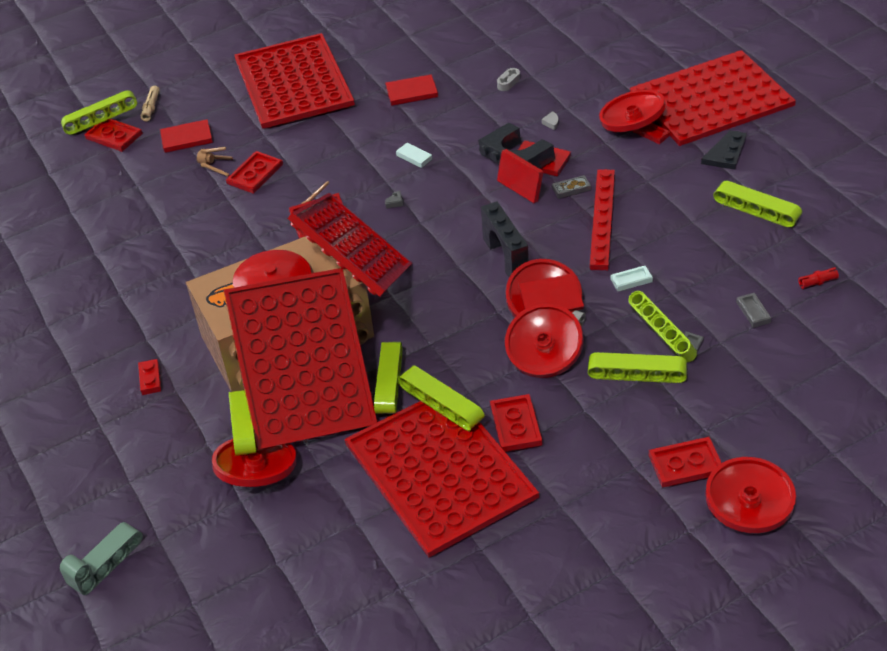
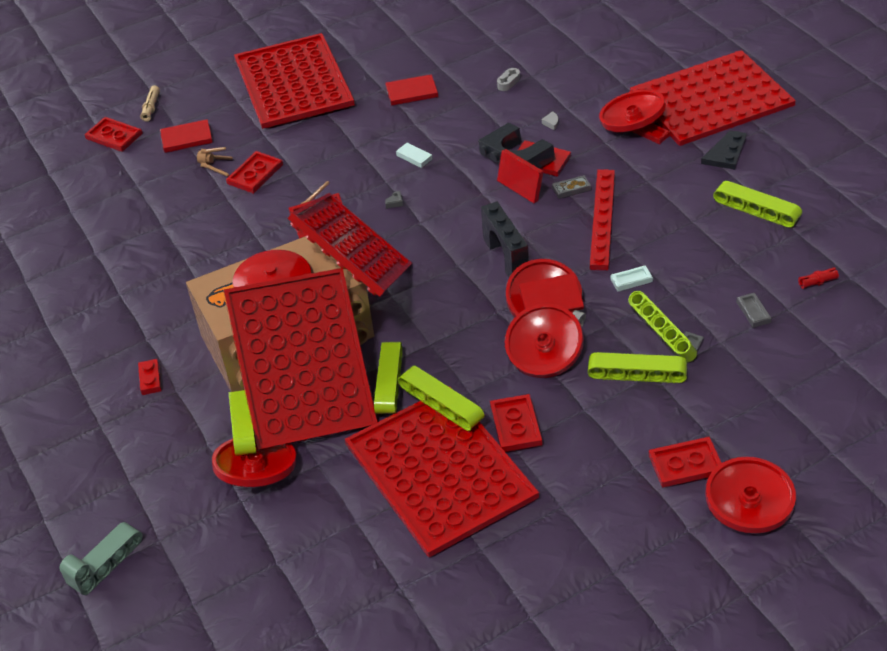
lime beam [61,90,137,135] -> none

